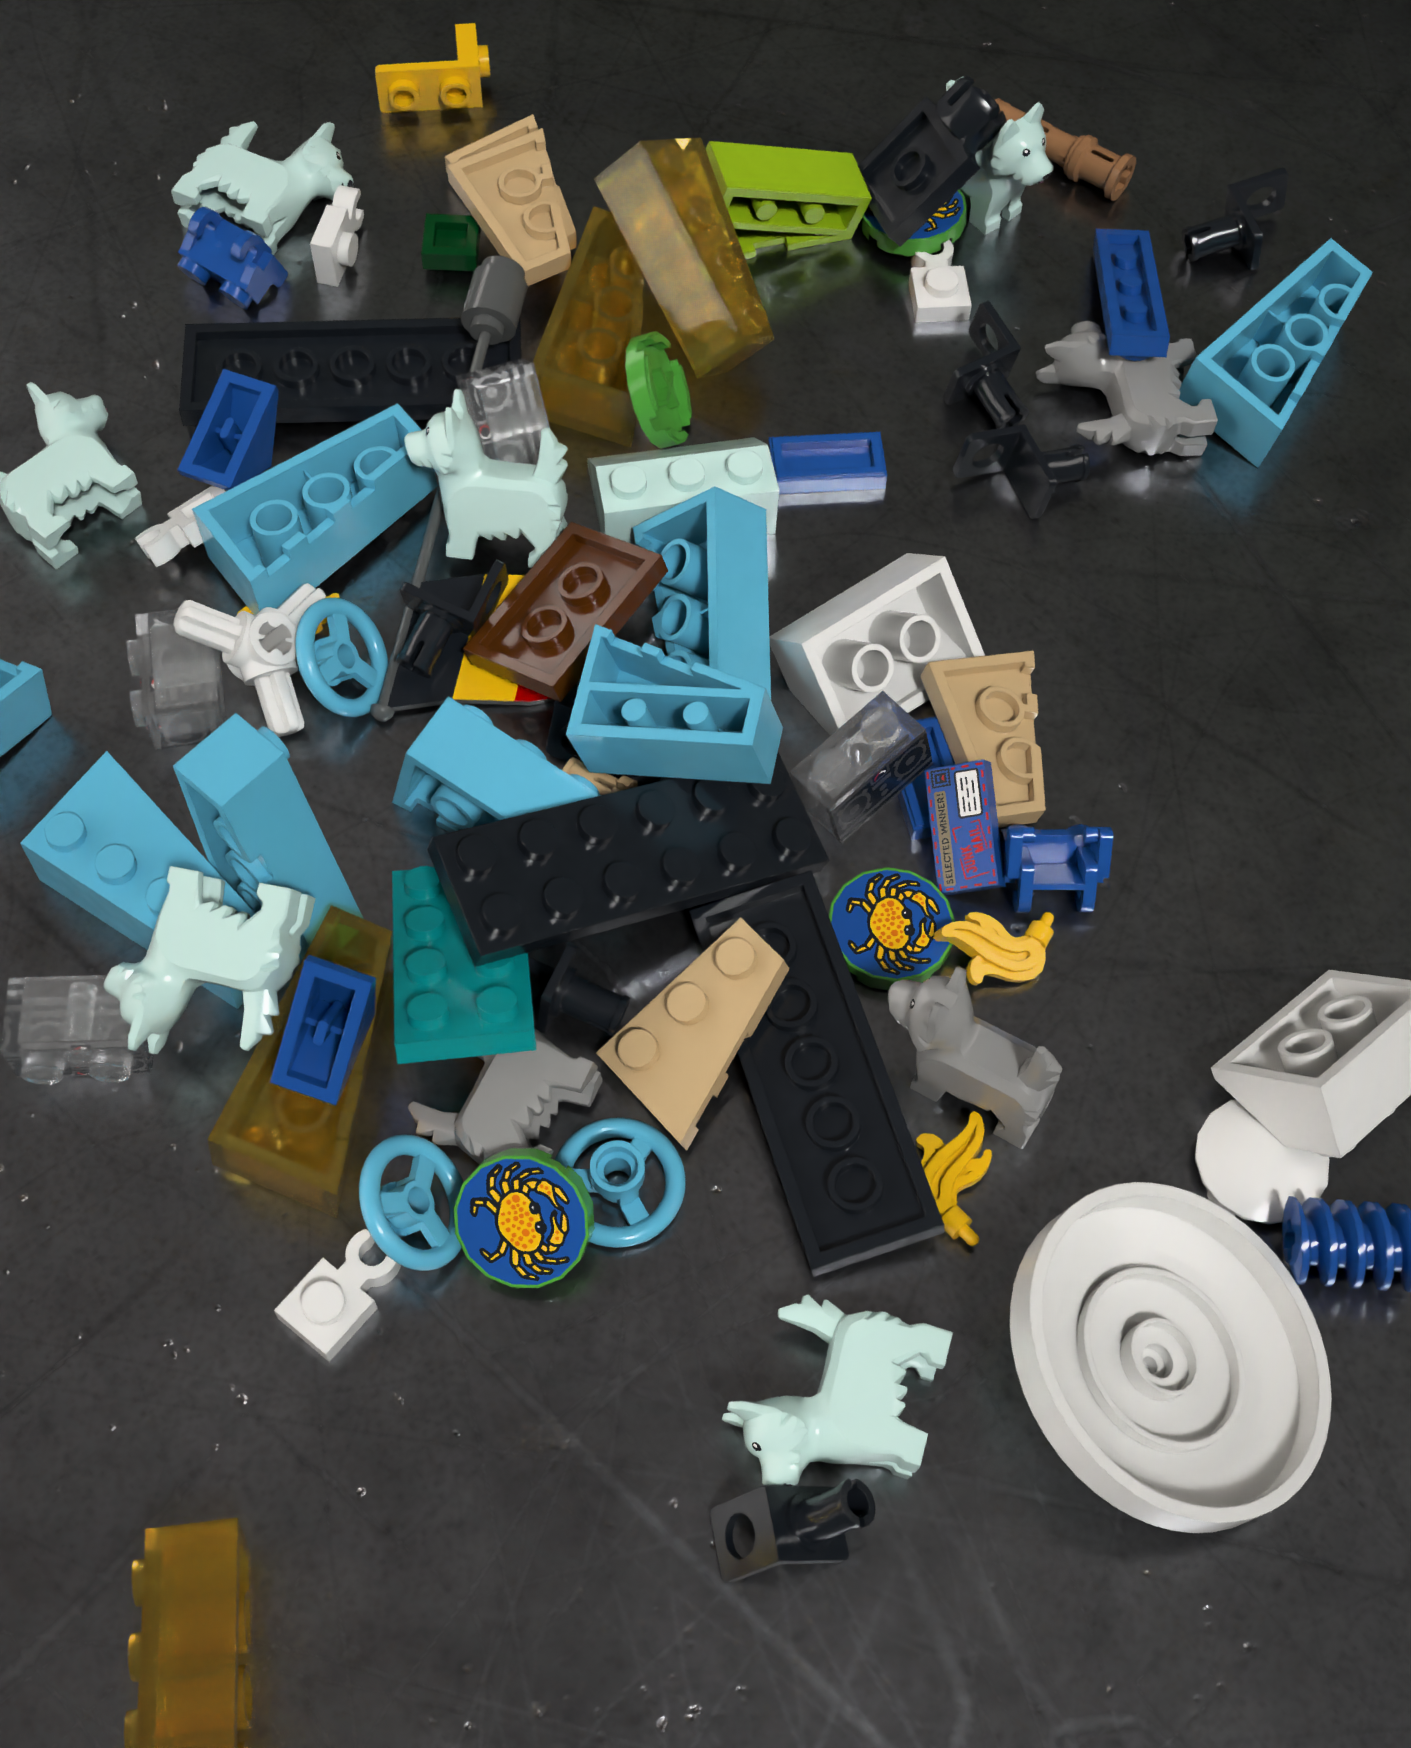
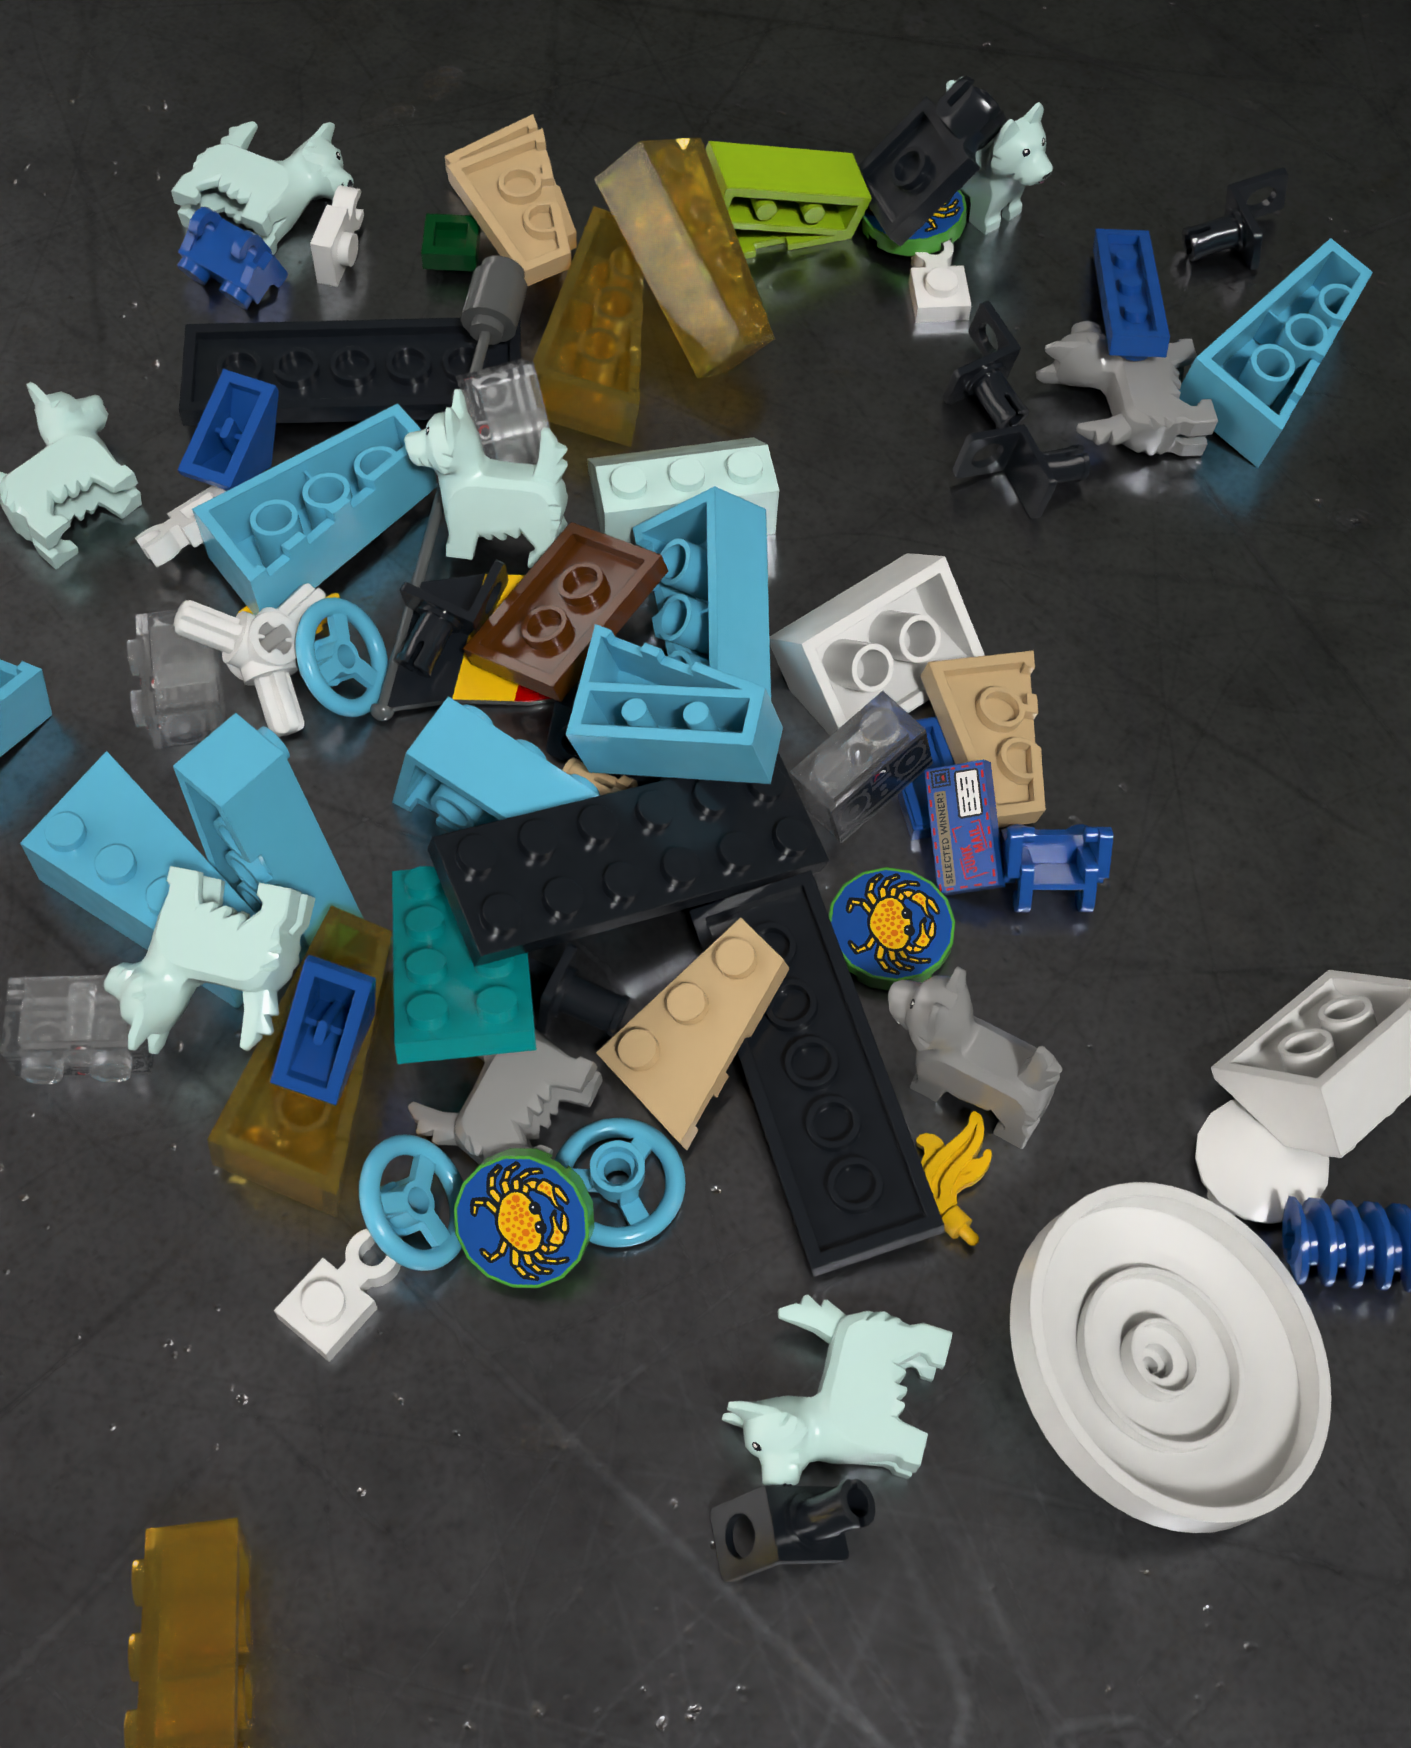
yellow bracket [375,23,490,113] -> none
bright green tile [625,331,692,449] -> none
blue tile [768,432,887,494] -> none
yellow piece [933,912,1054,986] -> none
medium nougat pin [995,98,1136,201] -> none

